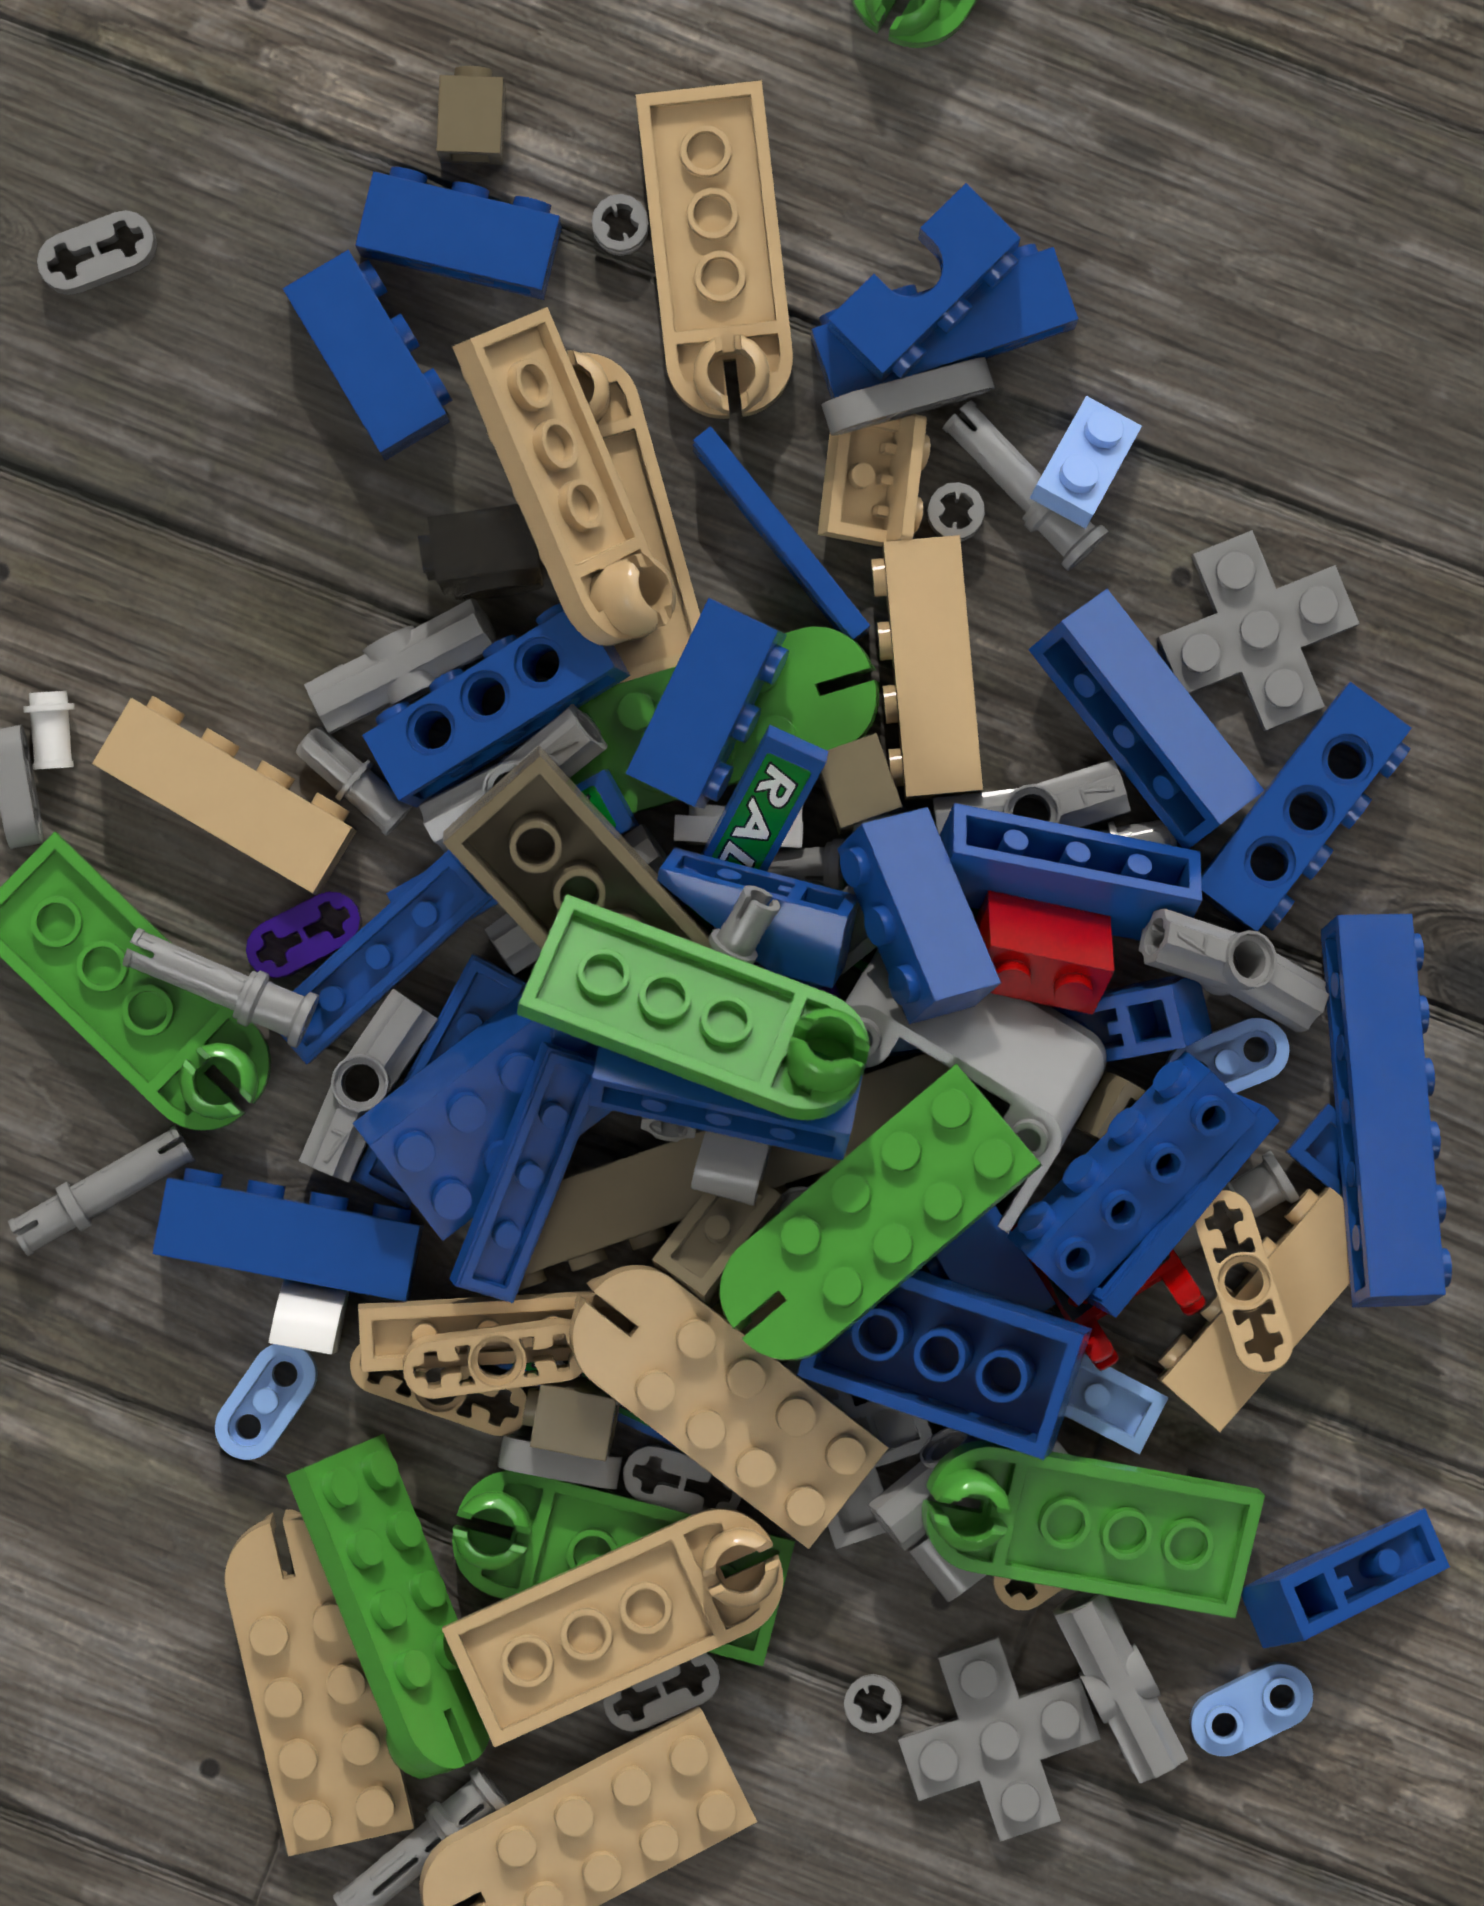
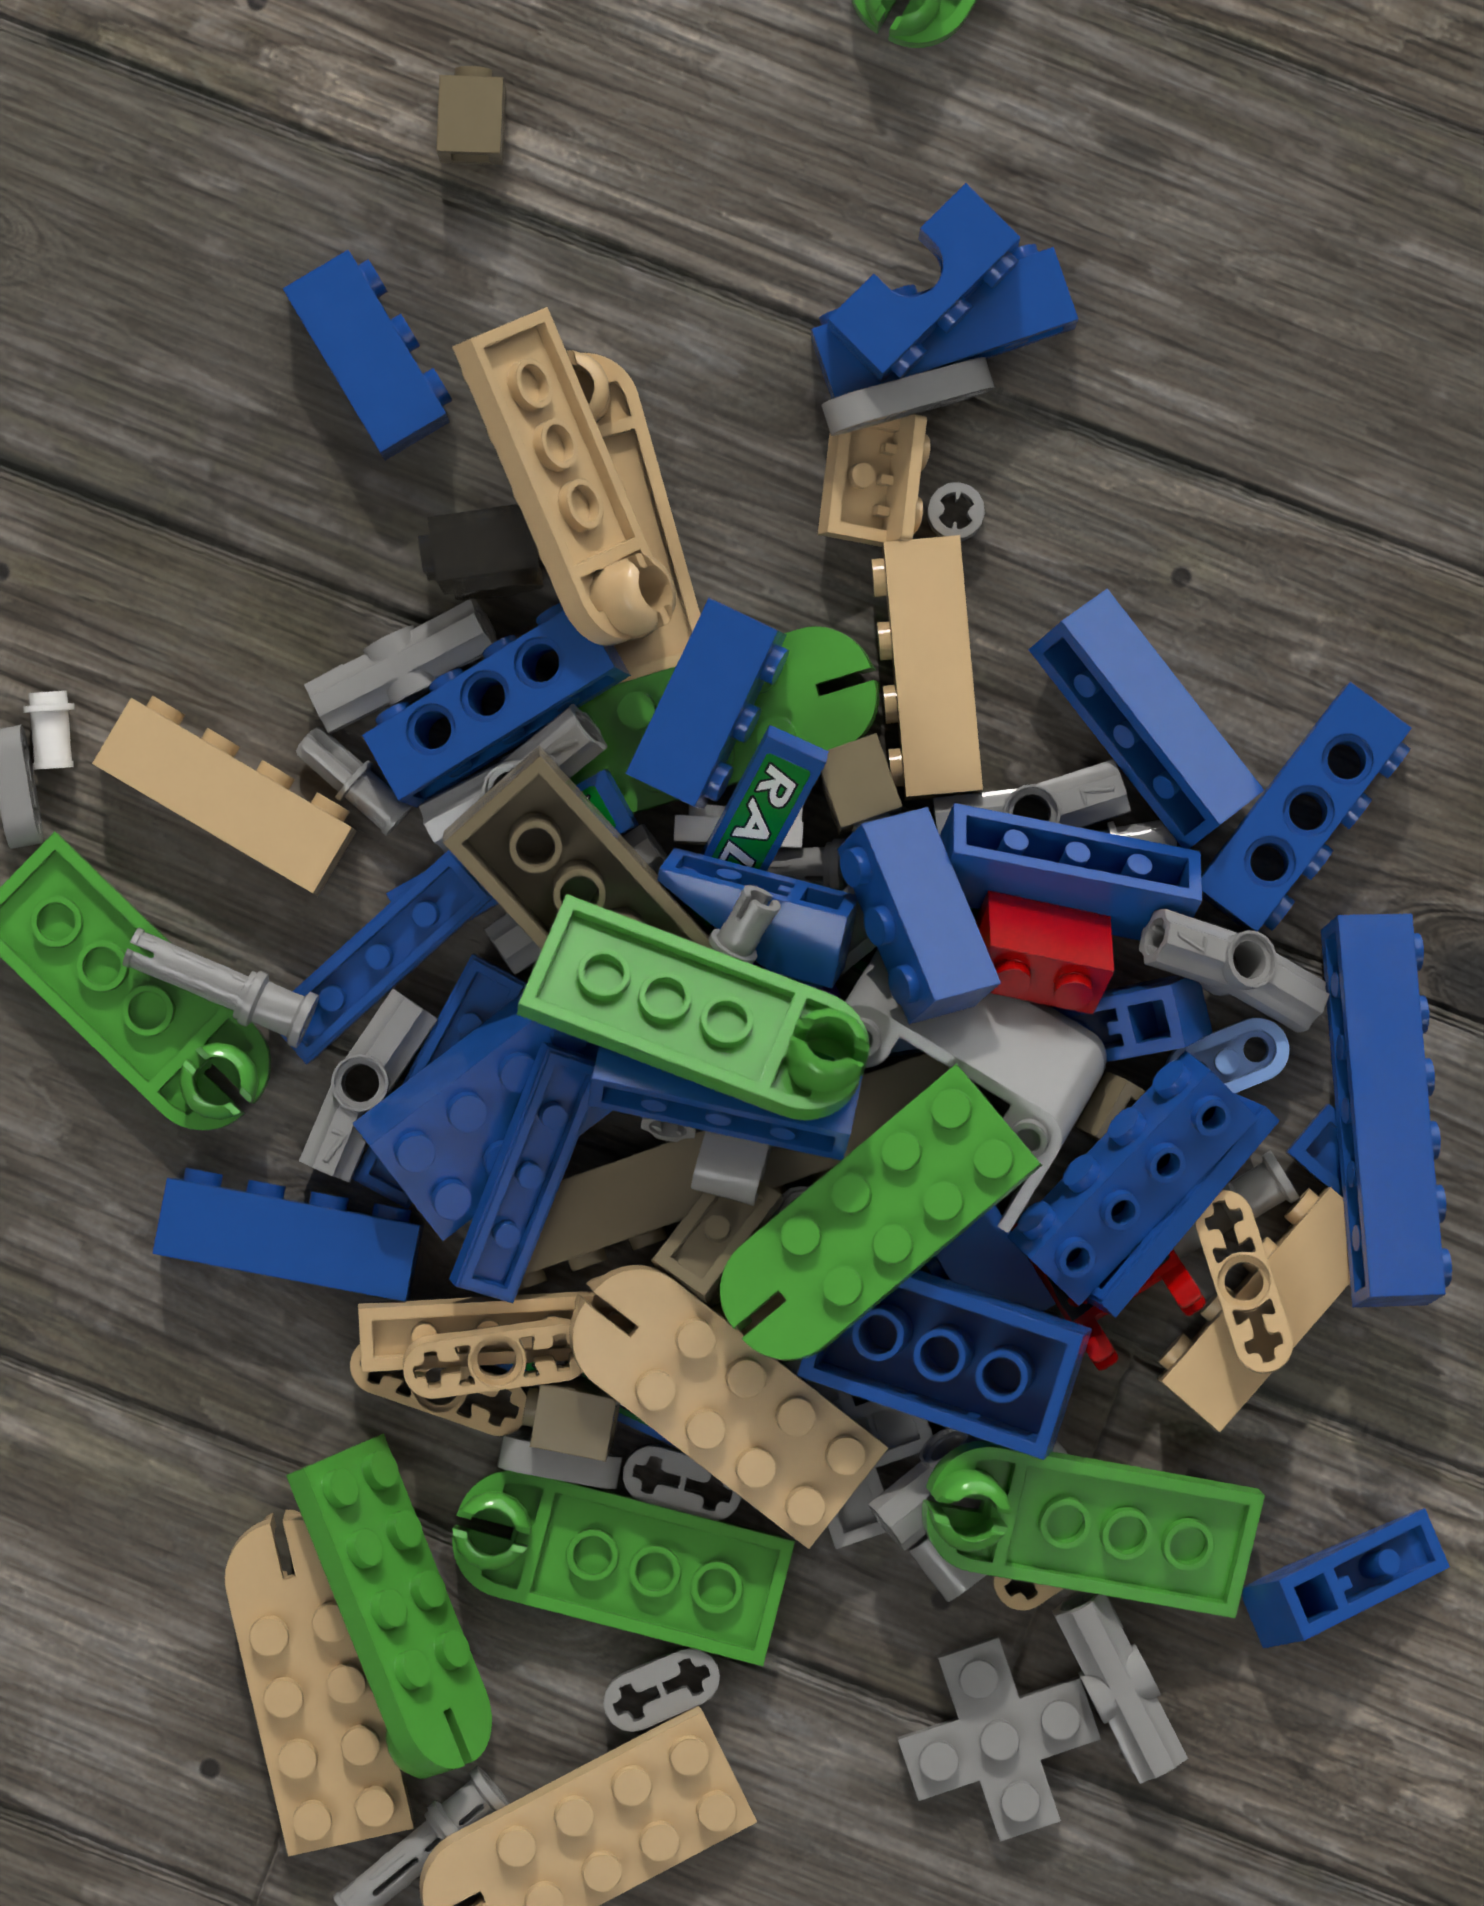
light grey pin [8,1125,196,1256] -> none
light grey beam [37,210,157,295] -> none
light blue plate [215,1344,318,1460] -> none
dark purple beam [246,891,362,979] -> none
white brick [268,1279,349,1355] -> none
blue brick [355,167,562,300] -> none
tan plate [442,1508,783,1748] -> none
light grey bush [592,194,649,256] -> none
tan plate [636,80,793,419] -> none
blue tile [693,426,870,642] -> none
light grey bush [844,1674,902,1734] -> none
light grey pin [942,400,1109,571] -> none
light blue plate [1030,396,1142,529] -> none
light blue plate [1064,1354,1169,1455] -> none
light grey plate [1157,530,1360,732] -> none
light blue plate [1189,1662,1313,1756] -> none

